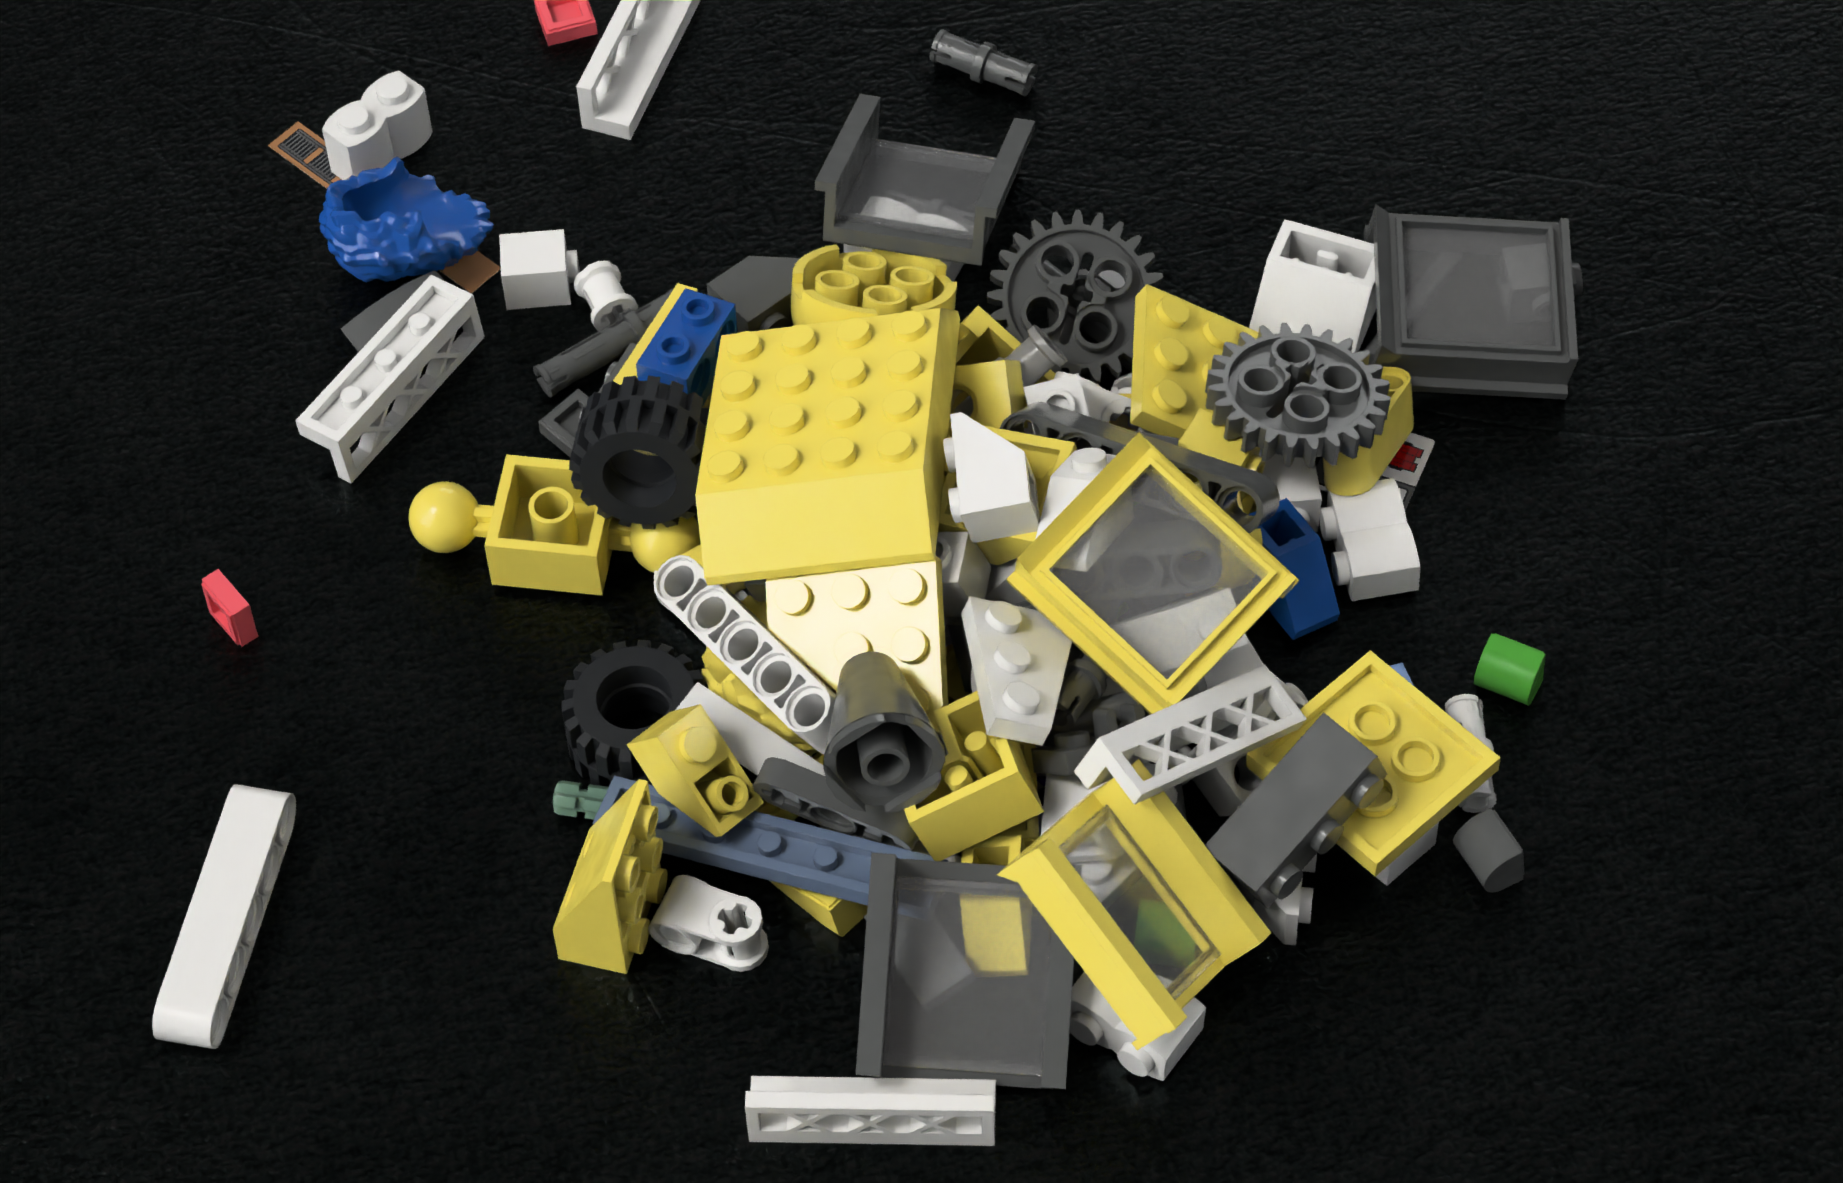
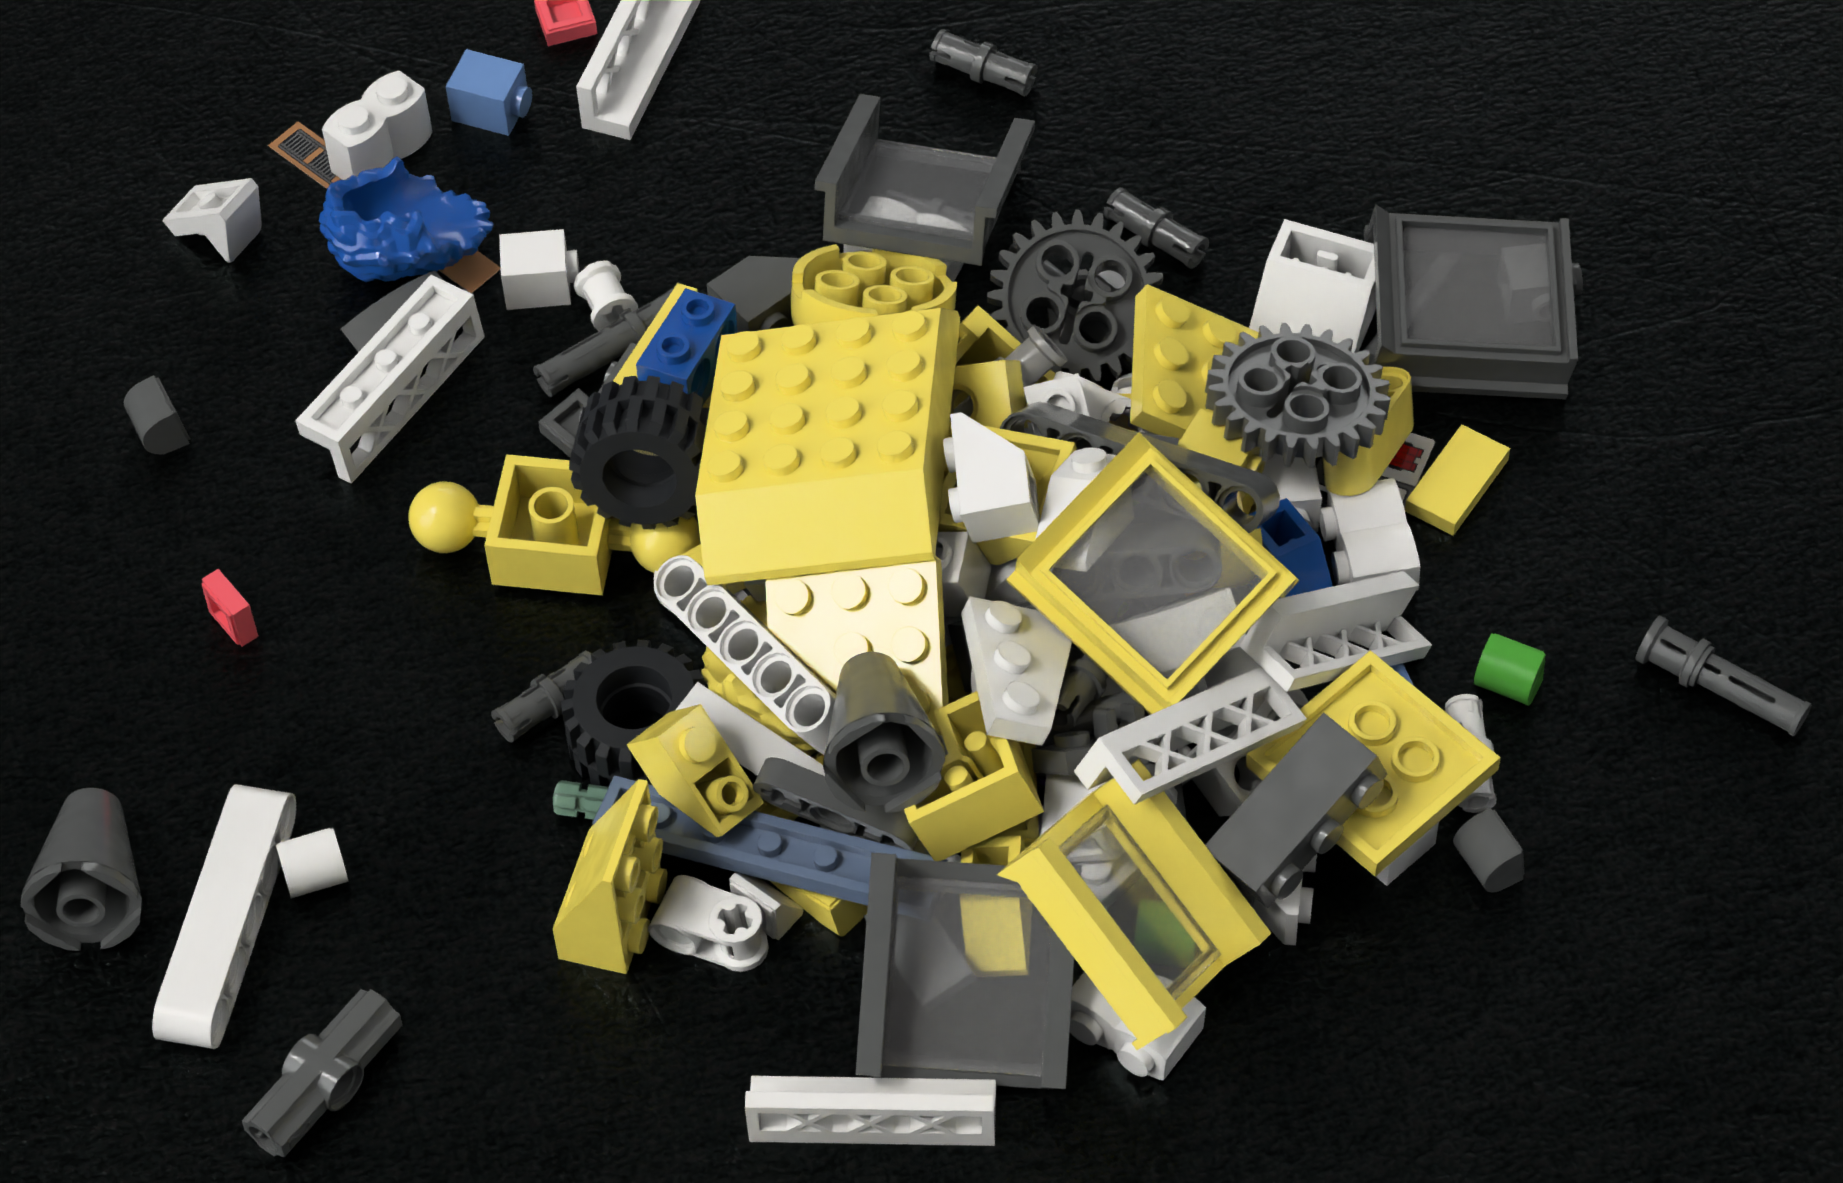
none -> dark grey cone [21,788,142,951]
none -> dark grey brick [124,375,190,454]
none -> white slope [162,178,262,263]
none -> dark grey piece [242,989,403,1157]
none -> white brick [276,828,349,898]
none -> medium blue brick [446,49,532,136]
none -> dark grey pin [491,650,592,743]
none -> white slope [729,873,804,940]
none -> dark grey pin [1103,187,1209,269]
none -> white fence [1240,571,1432,692]
none -> light yellow tile [1405,424,1510,536]
none -> dark grey pin [1635,615,1812,736]

